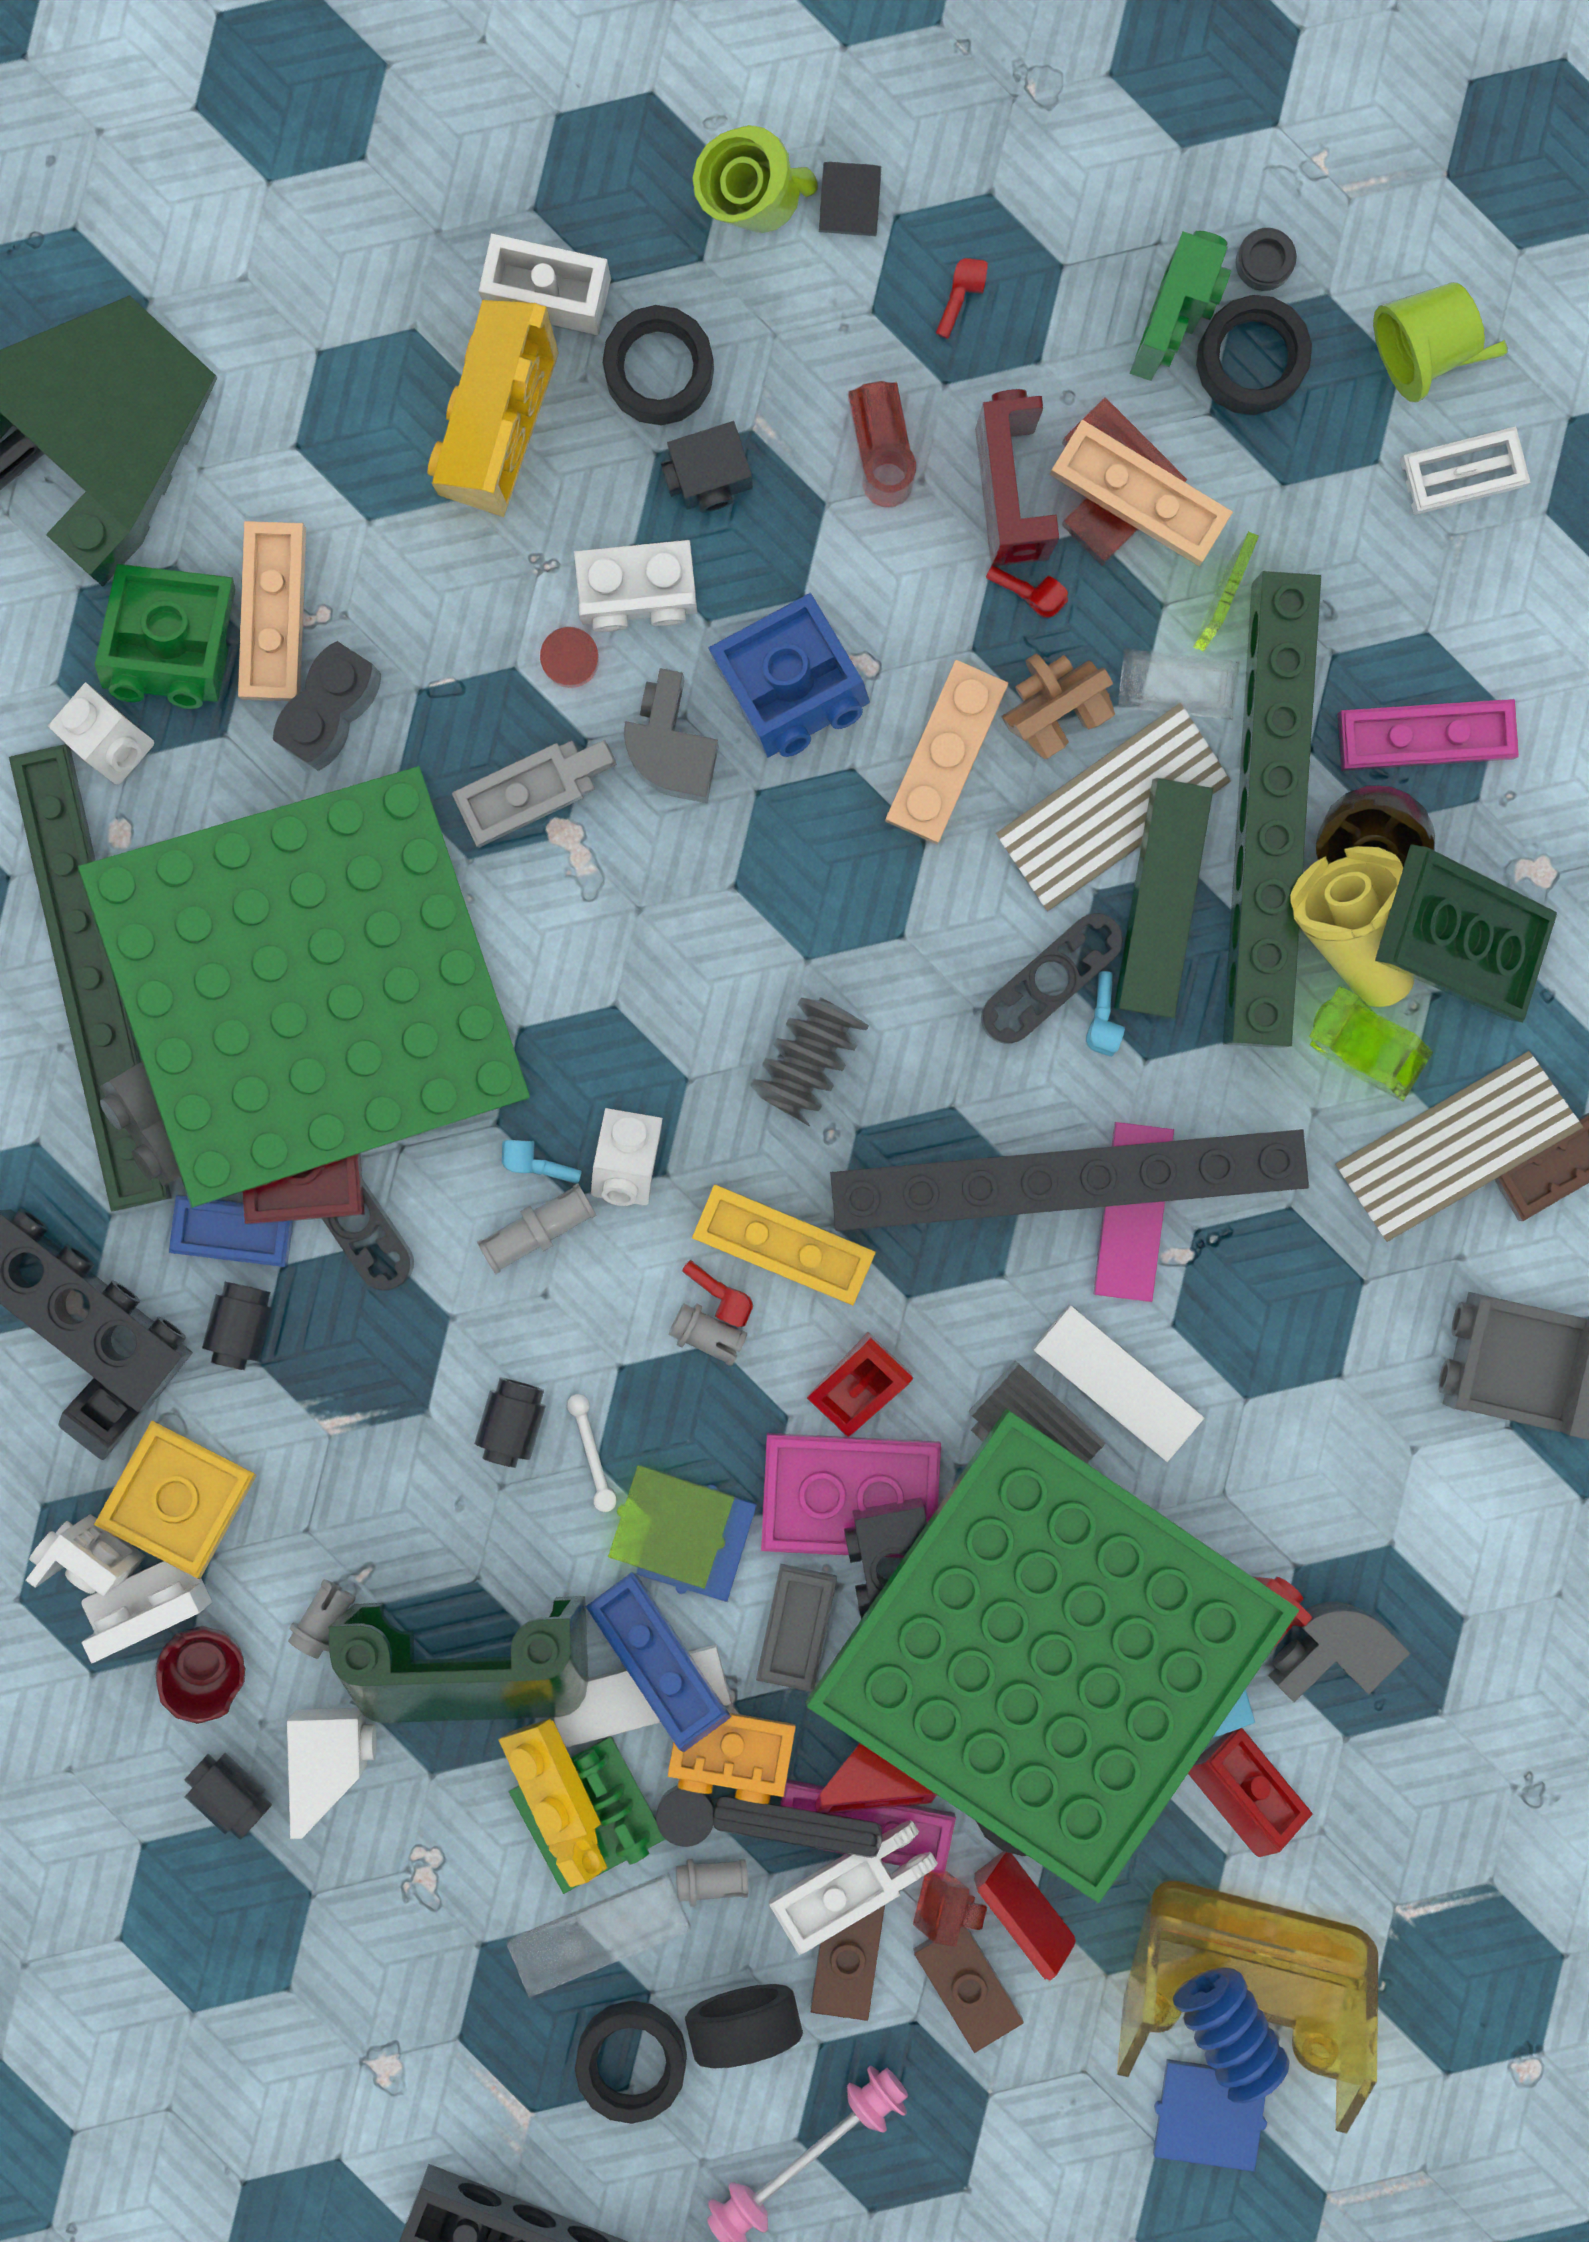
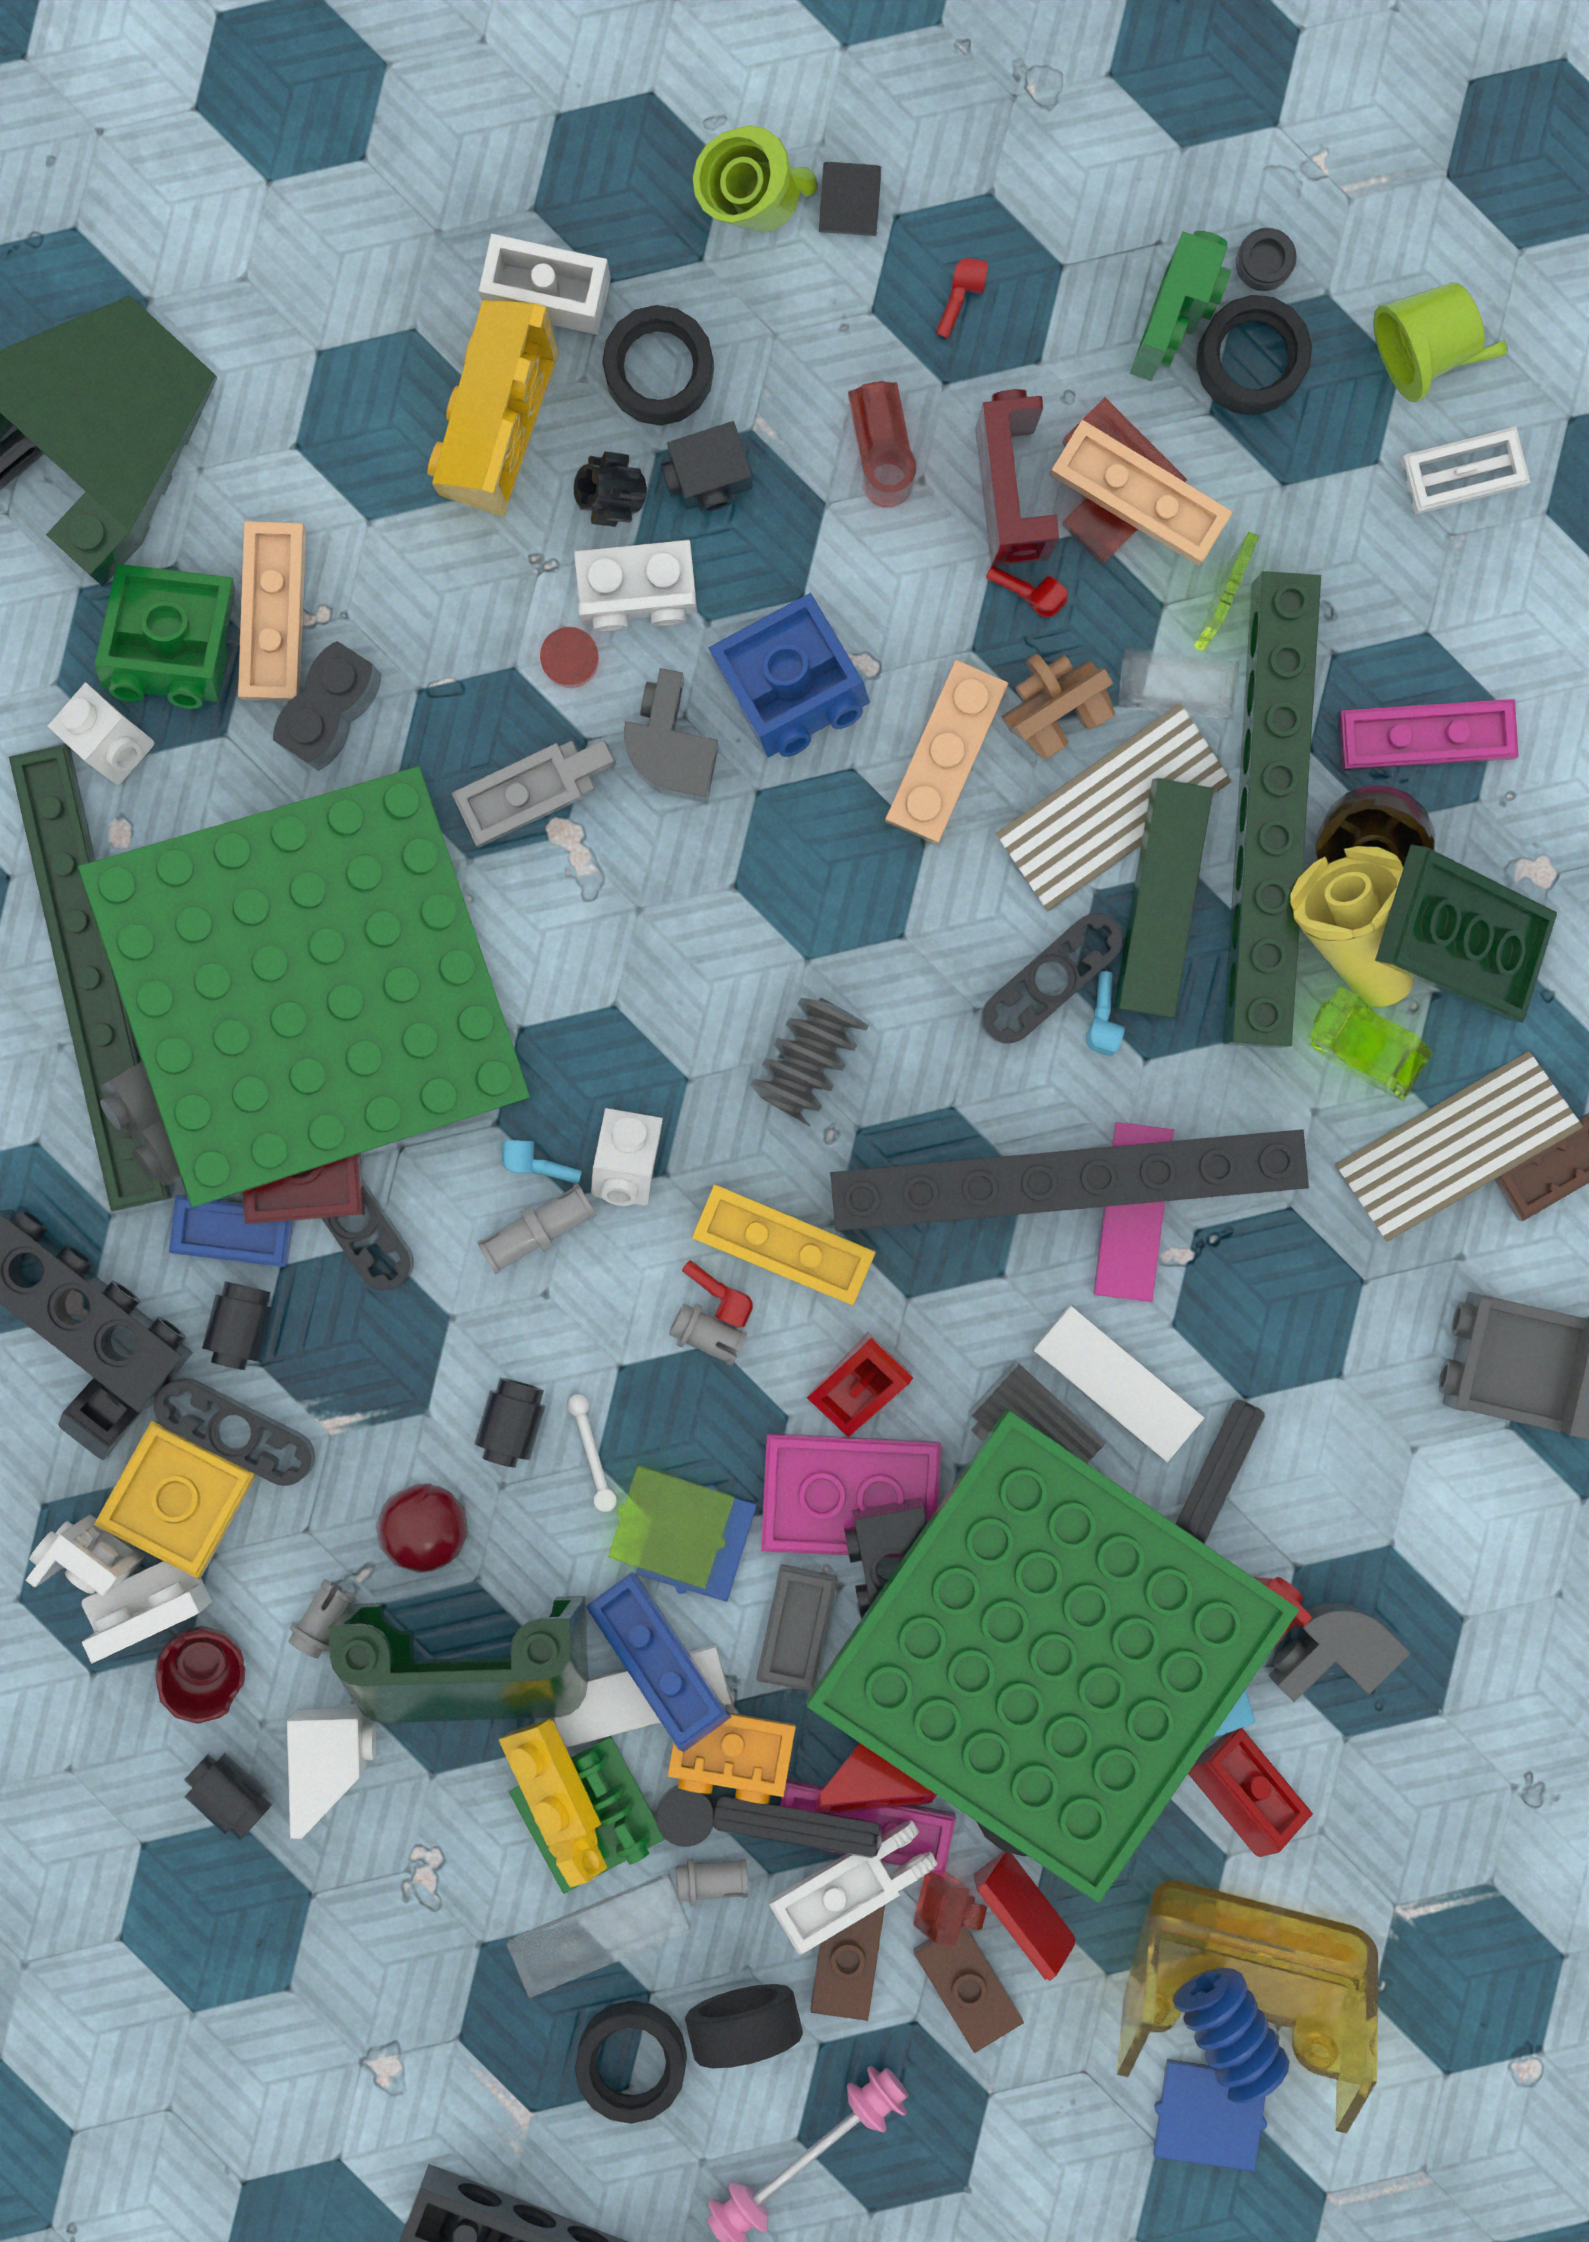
none -> black beam [154,1378,315,1486]
none -> dark red hair [376,1483,469,1573]
none -> black gear [574,451,647,527]
none -> black axle [1175,1399,1265,1544]

